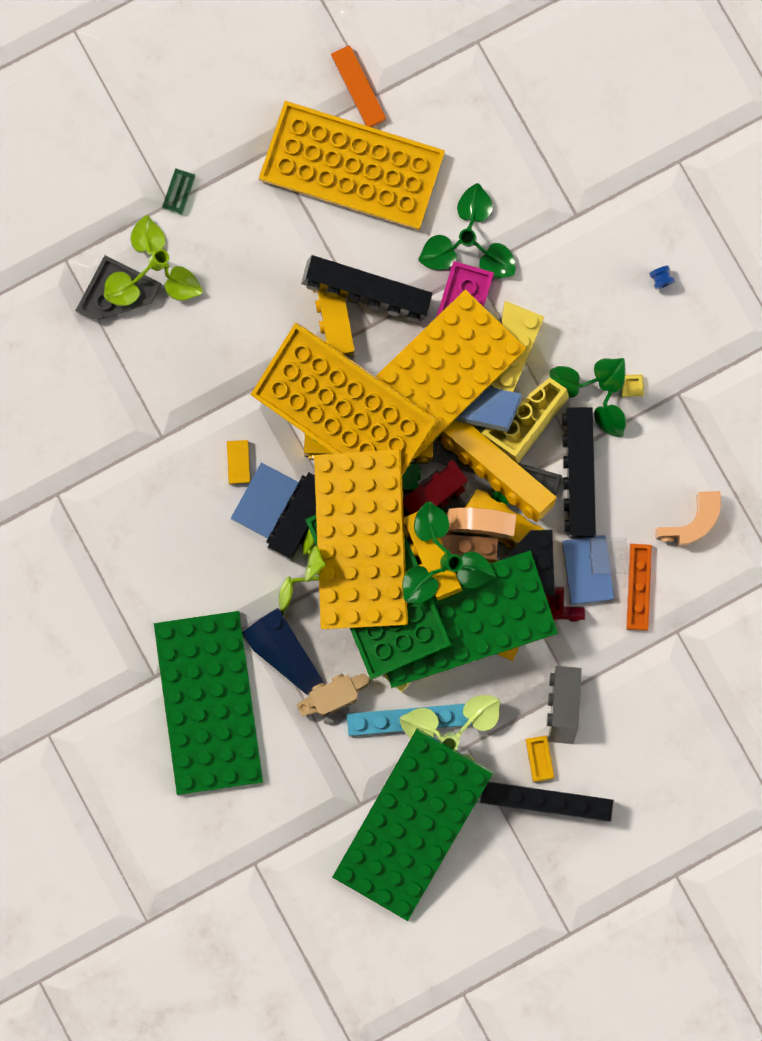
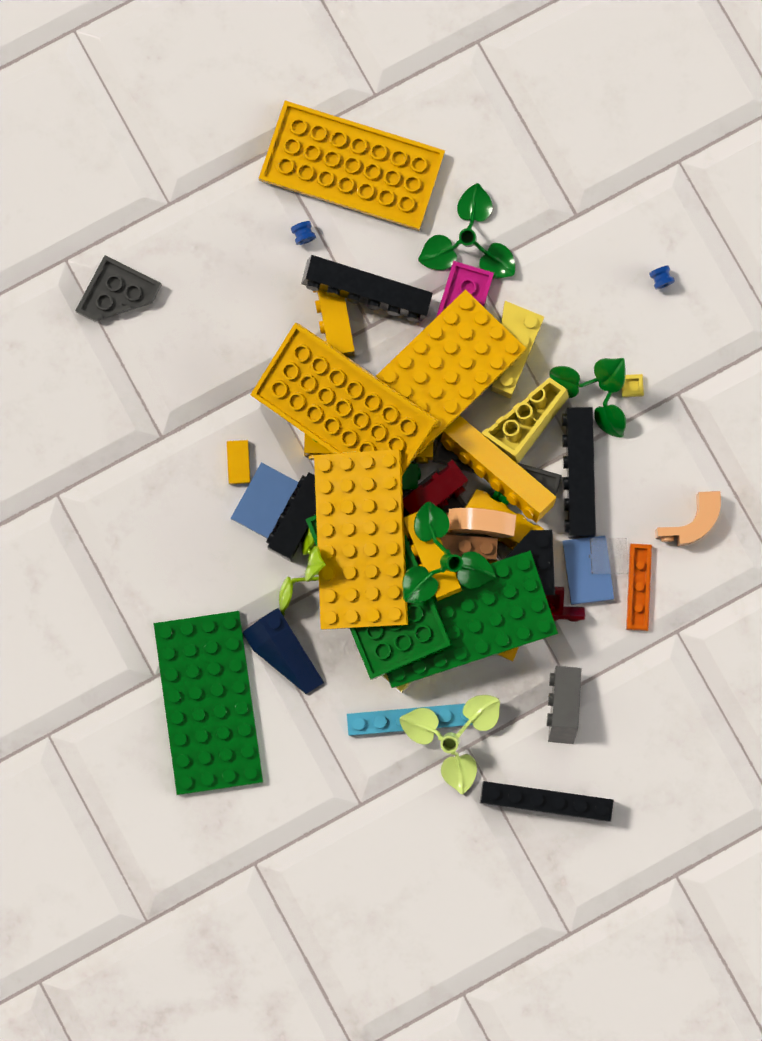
lime plant [104,215,203,306] -> none
clear green tile [162,168,196,215] -> none
tan hinge [297,673,370,717] -> none
light grey tile [324,707,350,724] -> none
orange tile [331,45,386,127] -> none
green plate [332,728,493,921] -> none
medium blue tile [454,387,522,432] -> none
yellow tile [525,735,554,782] -> none
none -> blue wheel [291,221,316,245]

